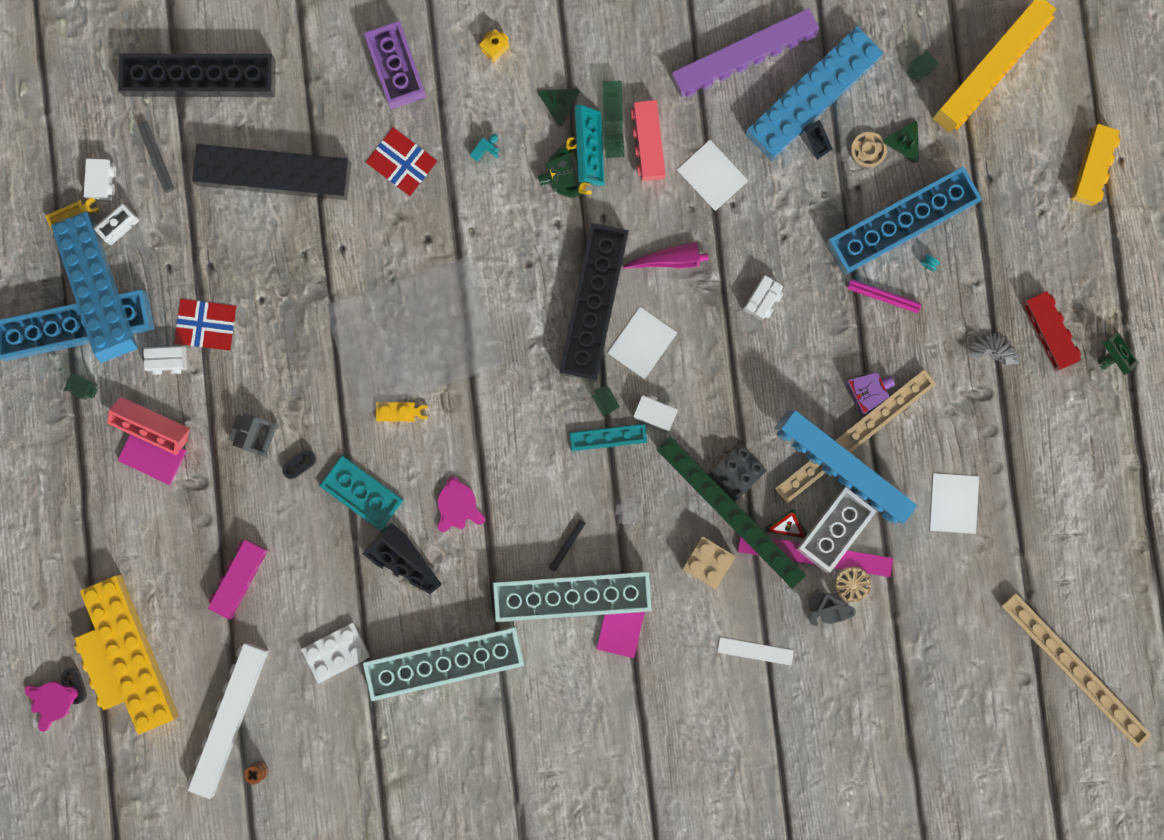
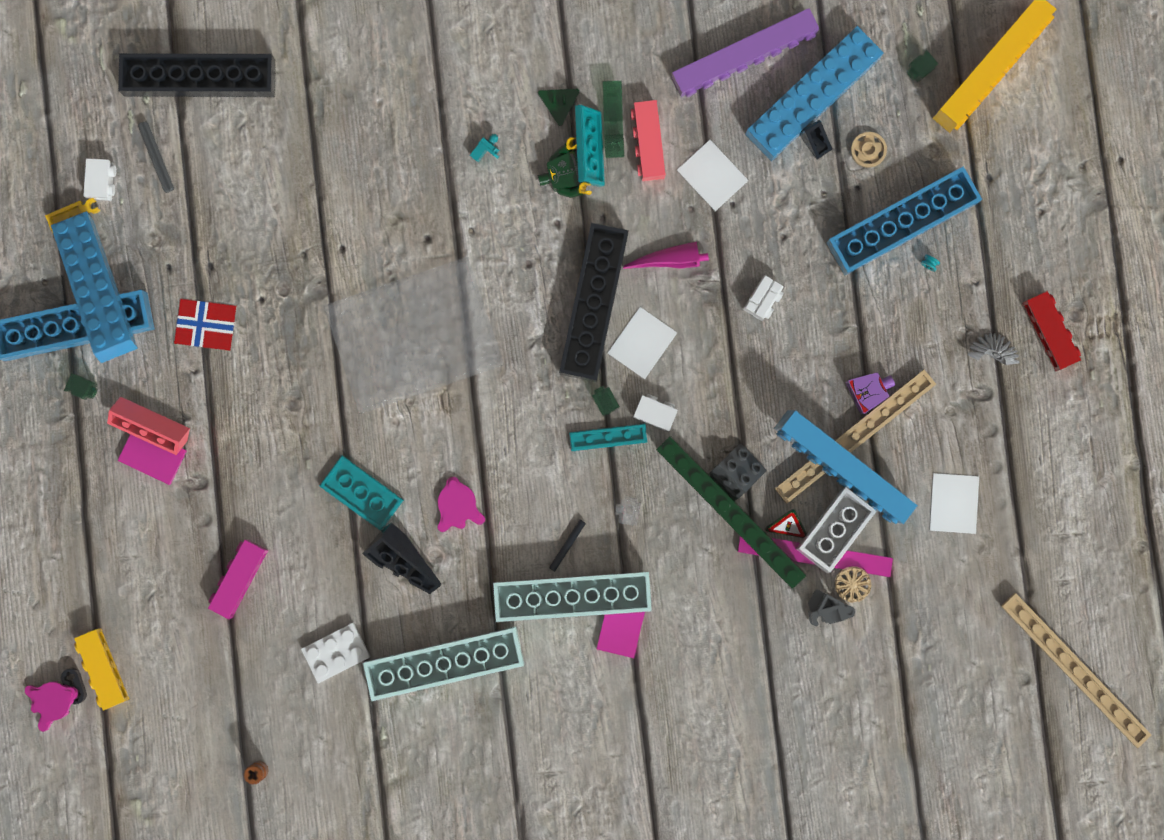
yellow brick [80,575,179,735] -> none
white brick [93,203,140,245] -> none
white brick [144,346,187,375] -> none
white brick [187,642,269,799] -> none
black brick [192,144,351,200] -> none
dark grey piece [228,413,279,458] -> none
black beam [282,451,317,479] -> none
medium lavender brick [364,21,426,110] -> none
red sticker [365,127,438,196] -> none
yellow plate [376,402,428,422] -> none
yellow brick [479,29,509,63] -> none
tan brick [682,536,736,590] -> none
white sticker [717,637,794,665] -> none
dark pink axle [848,279,921,313] -> none
dark green piece [883,121,919,162] -> none
yellow brick [1071,124,1120,206] -> none
dark green tile [1097,331,1139,375] -> none

